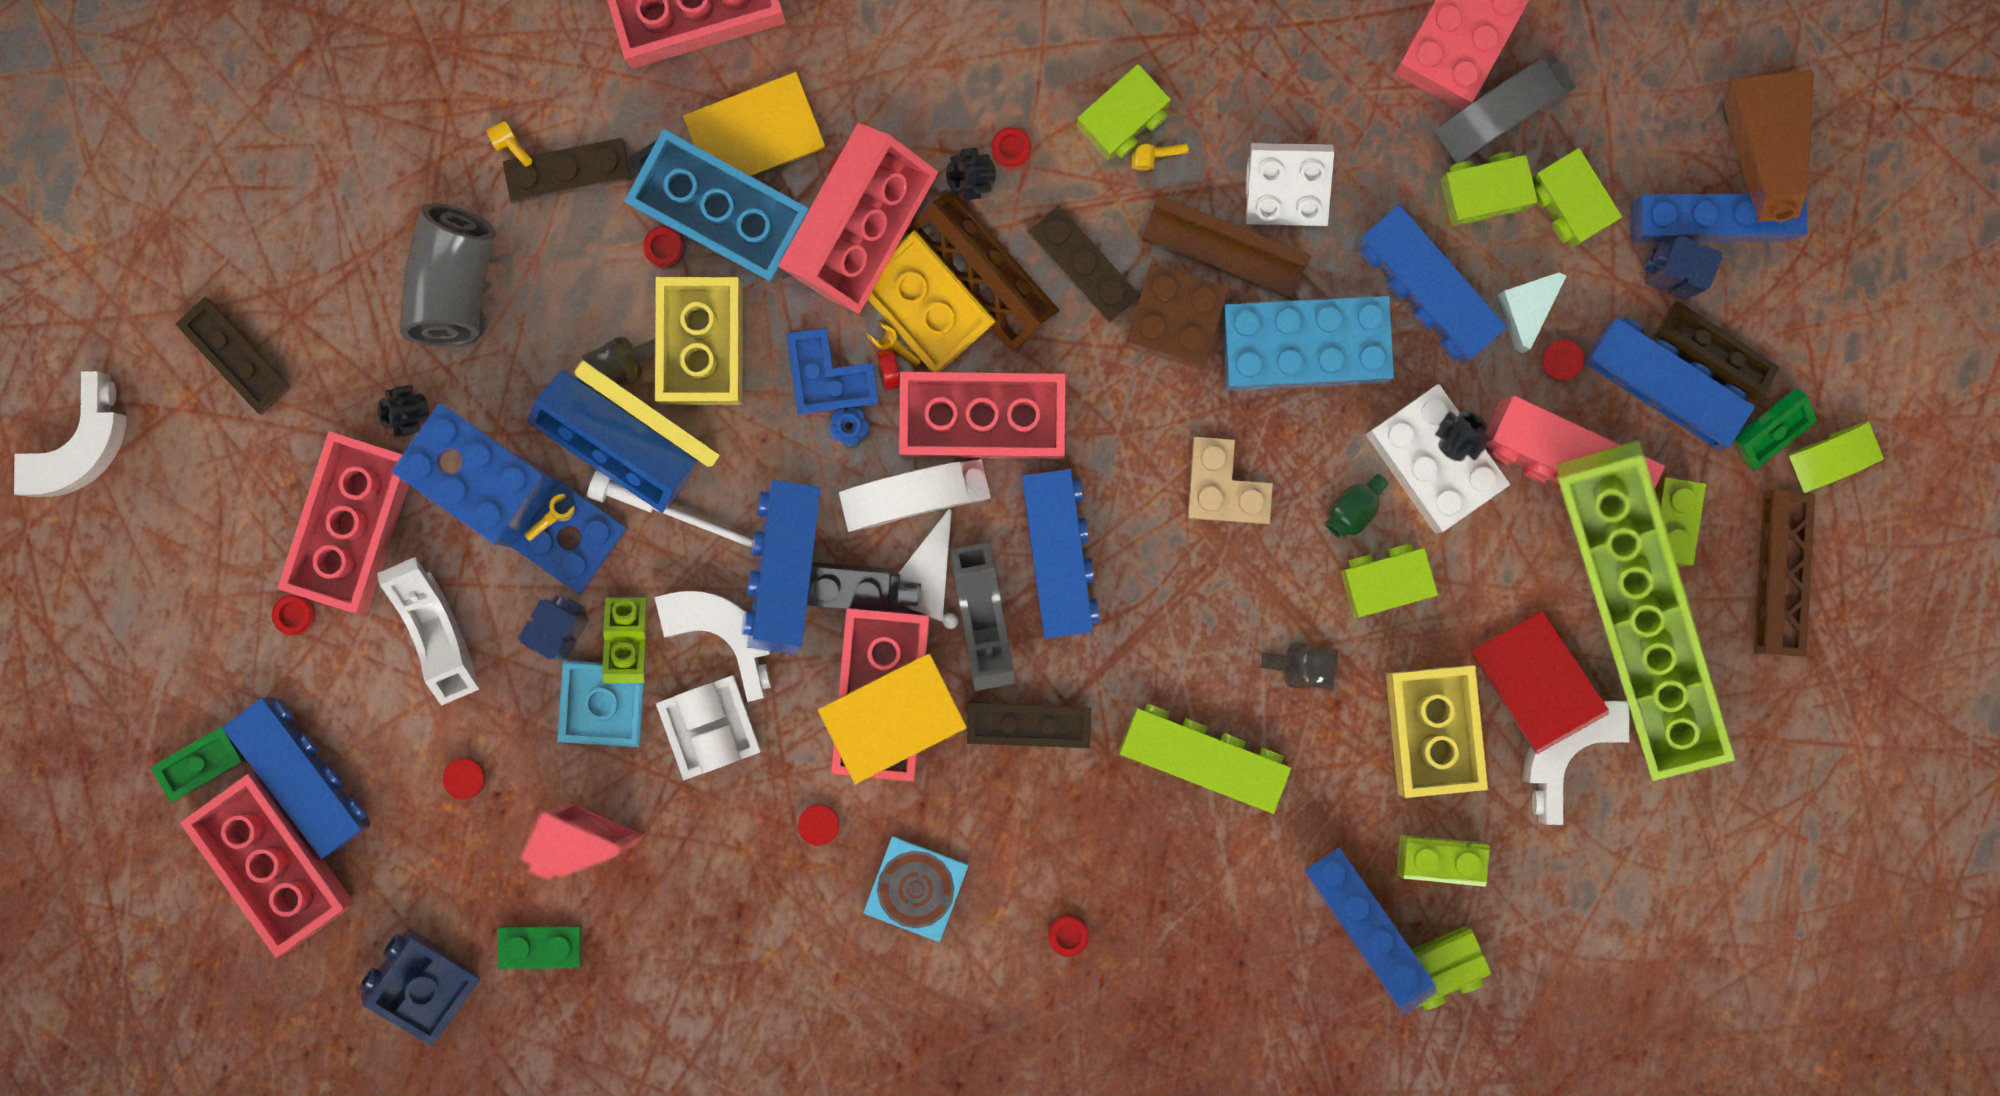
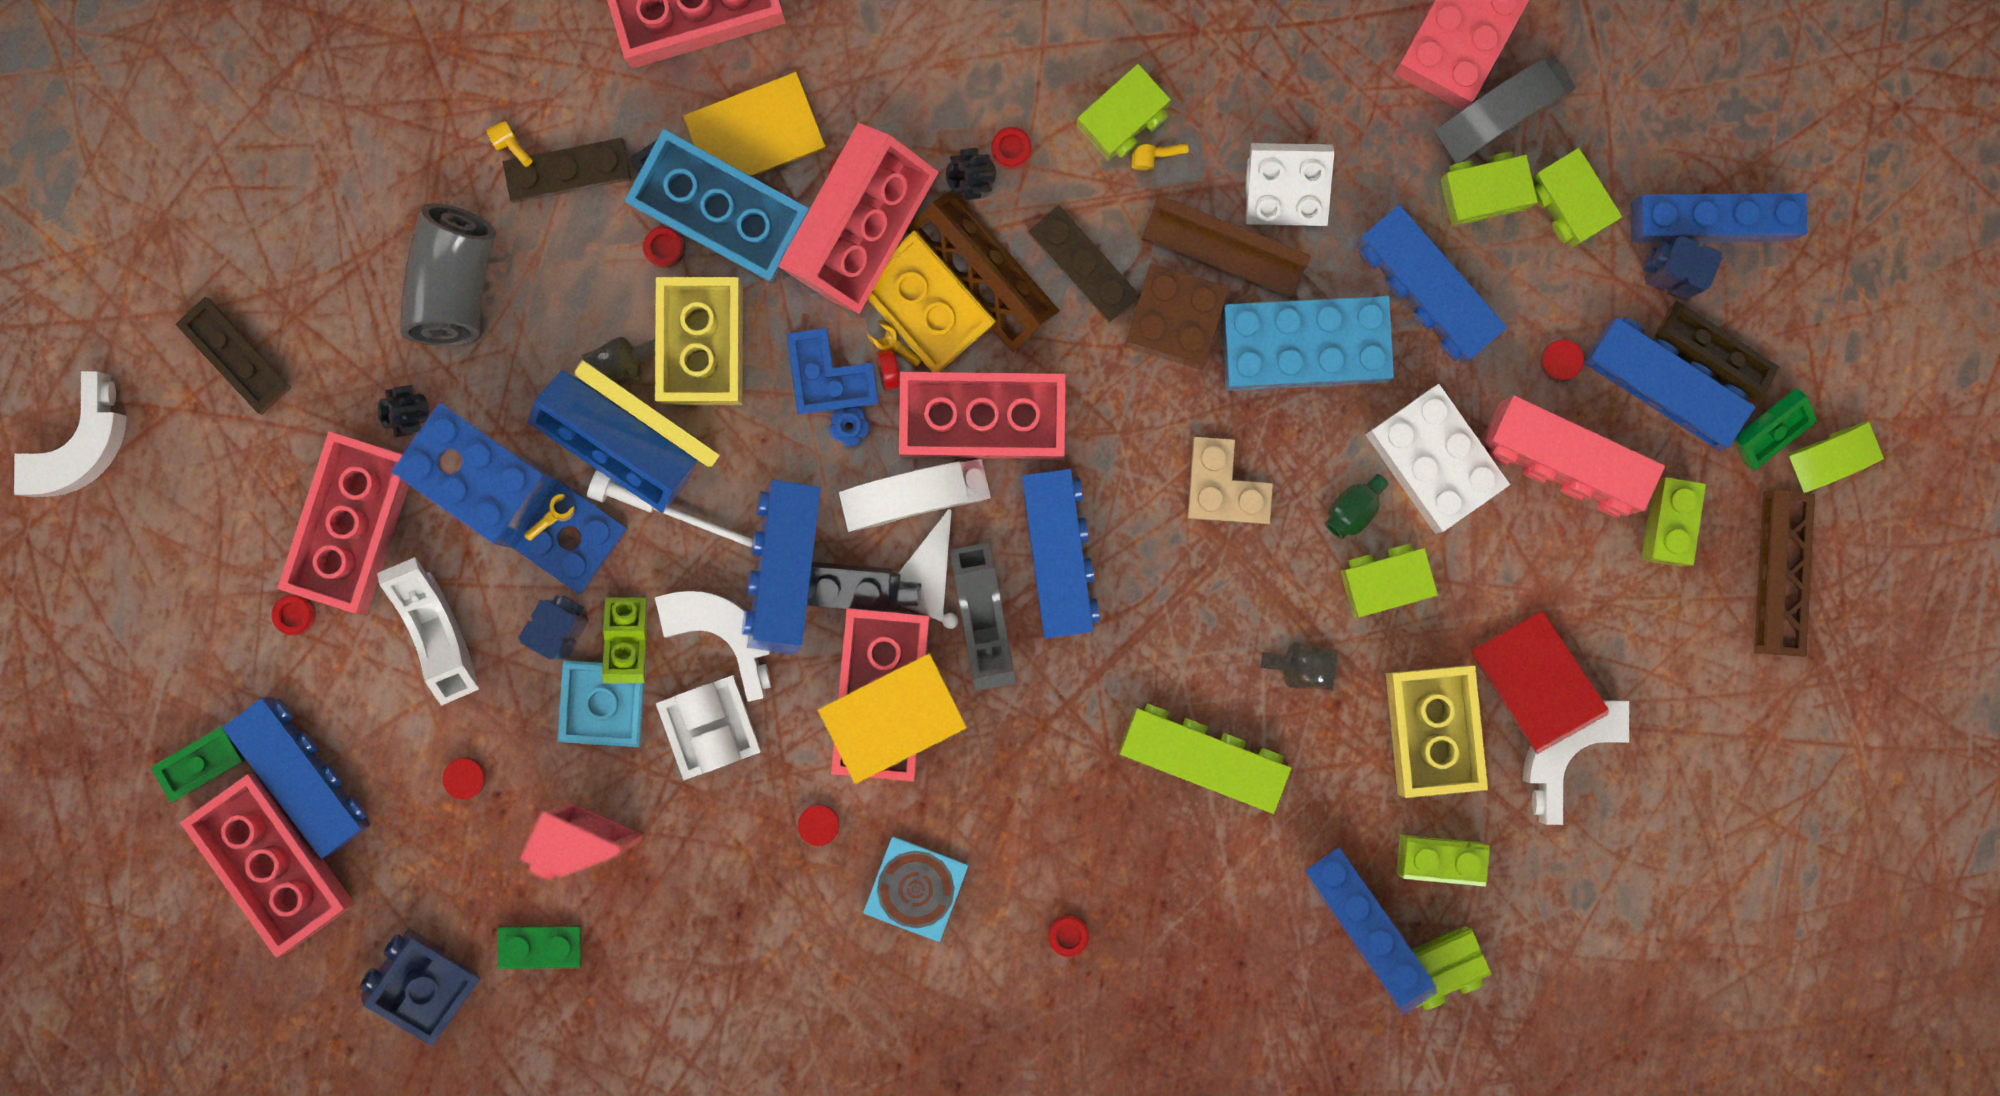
dark brown plate [967,702,1091,748] -> none
black gear [1435,410,1490,462] -> none
light aqua slope [1497,272,1566,353] -> none
lime brick [1557,440,1735,781] -> none
dark orange slope [1723,70,1814,222] -> none

